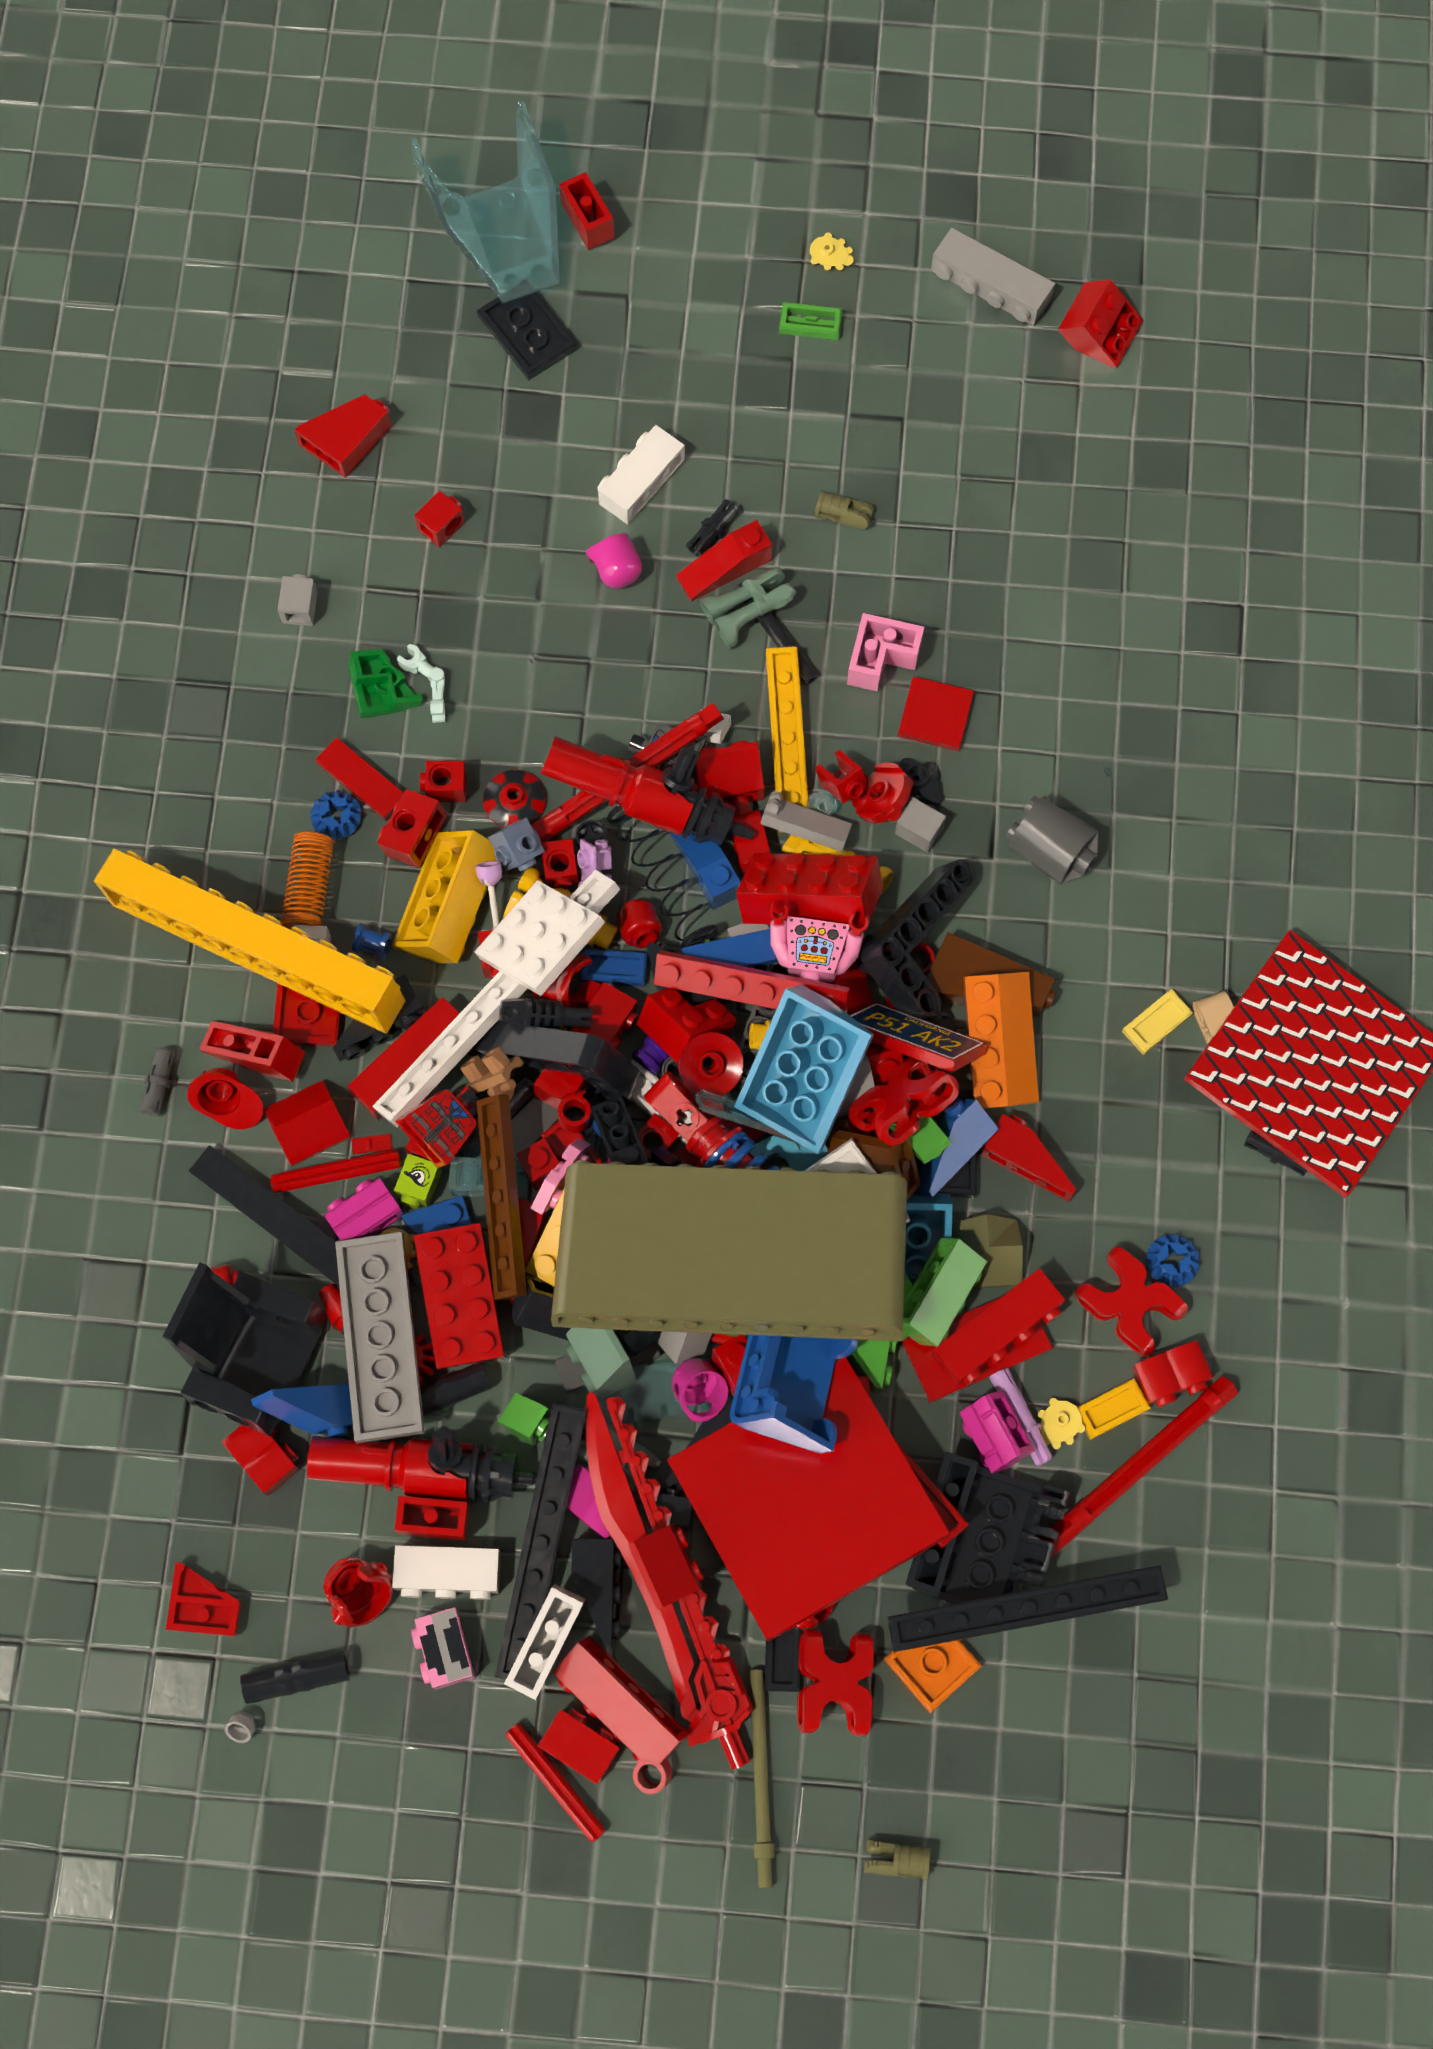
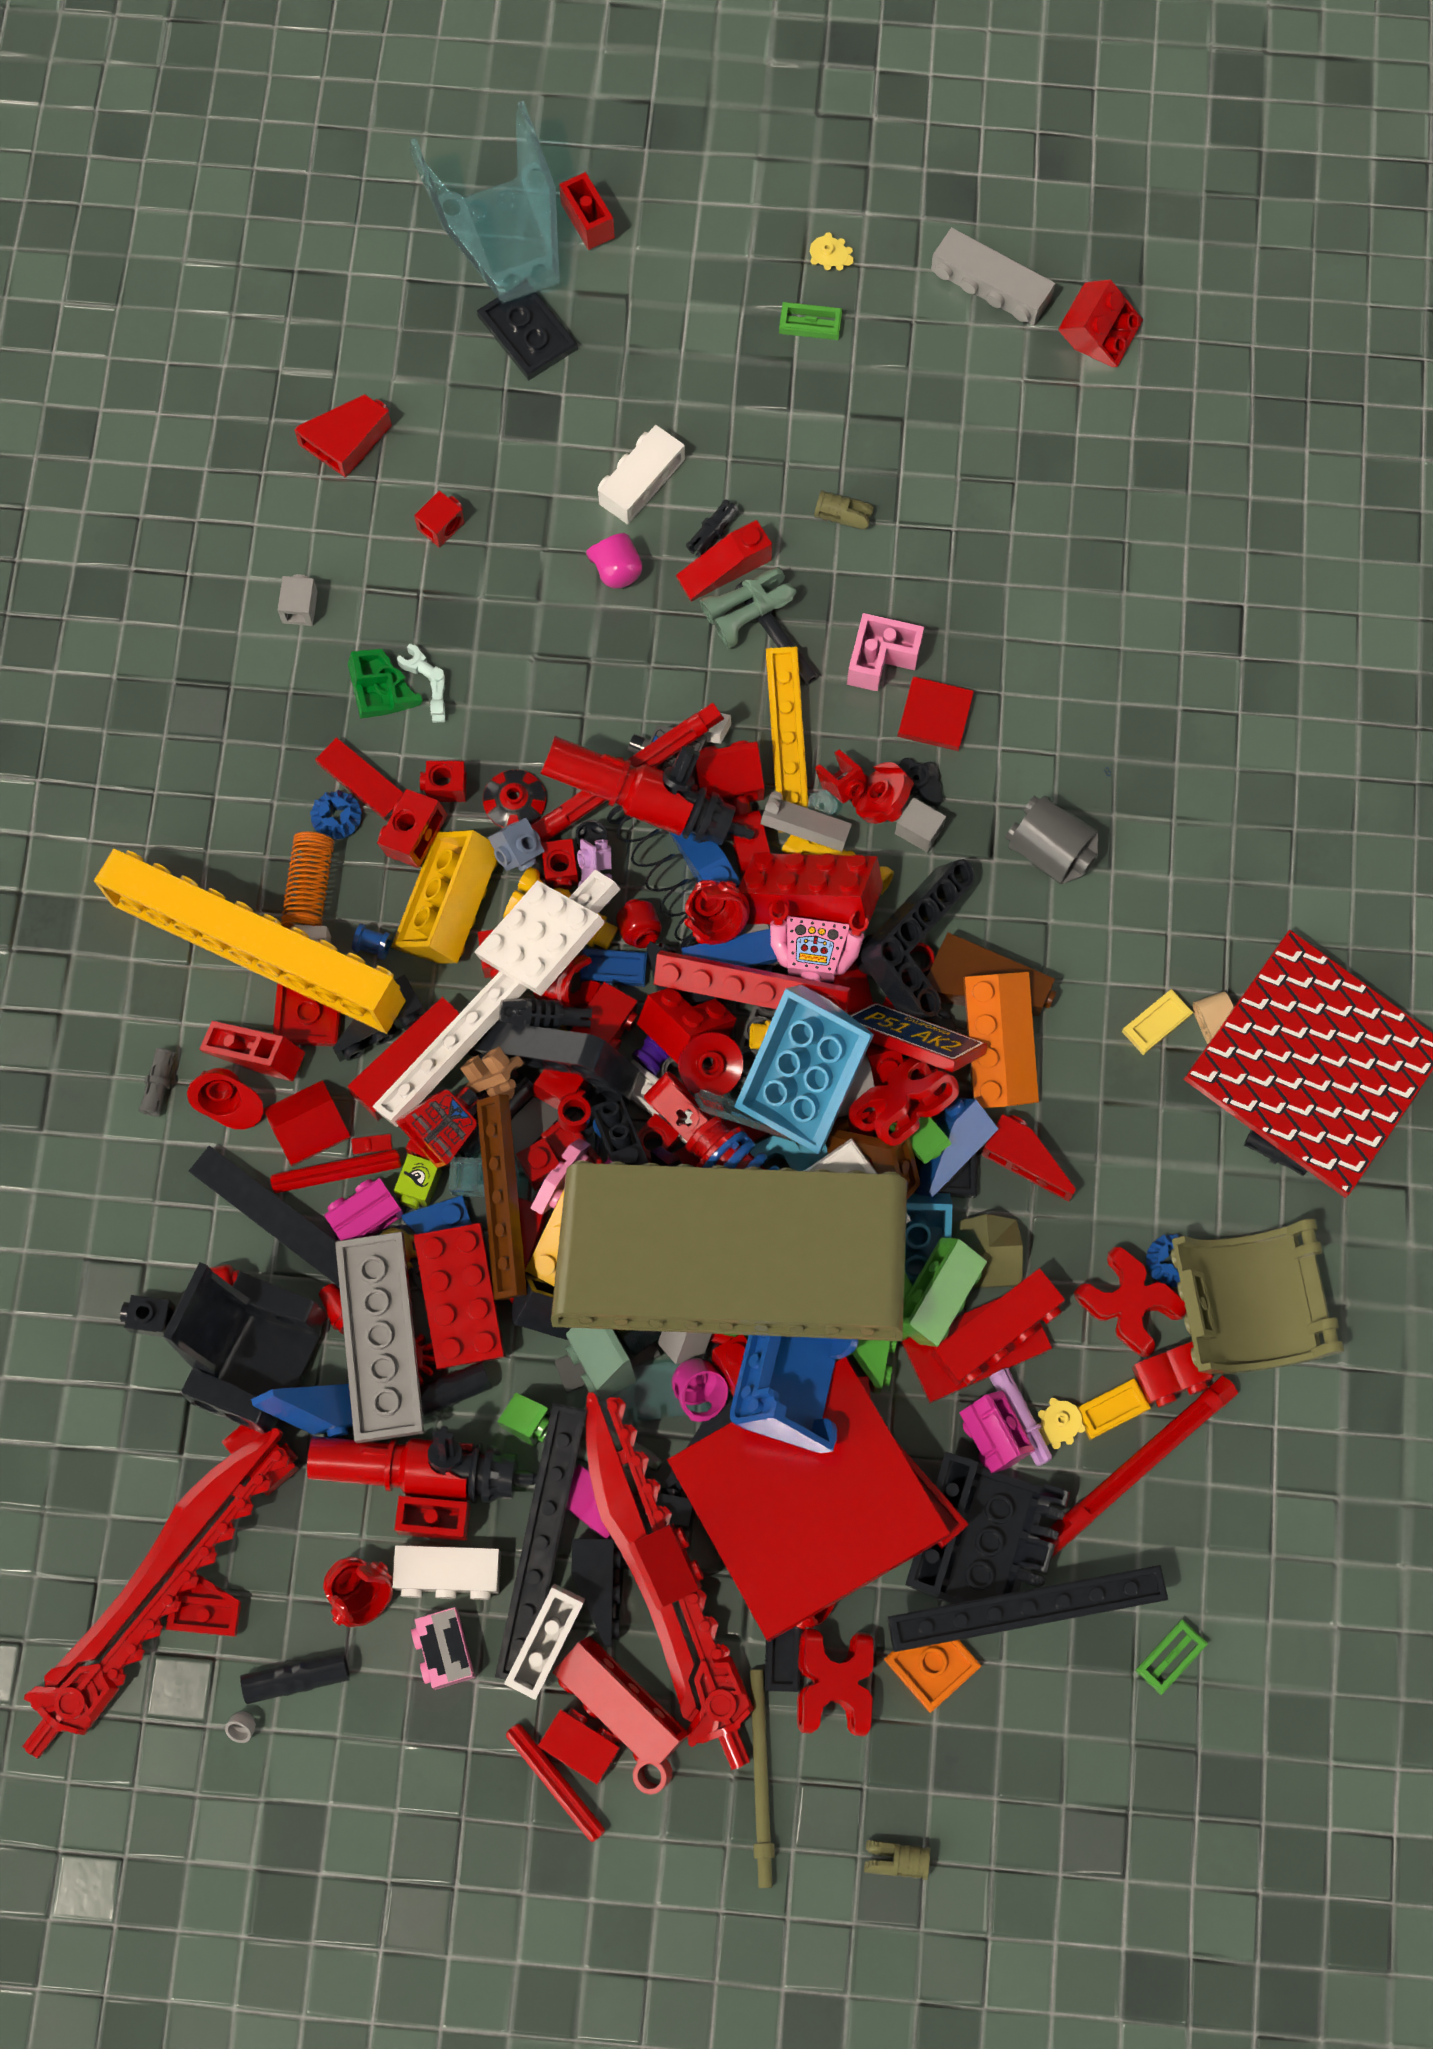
lavender hinge [475,861,502,930] -> none
none -> red piece [22,1428,290,1759]
none -> black brick [120,1295,176,1337]
none -> red helmet [684,879,750,945]
none -> bright green tile [1134,1619,1208,1695]
none -> olive hinge [1171,1219,1344,1374]

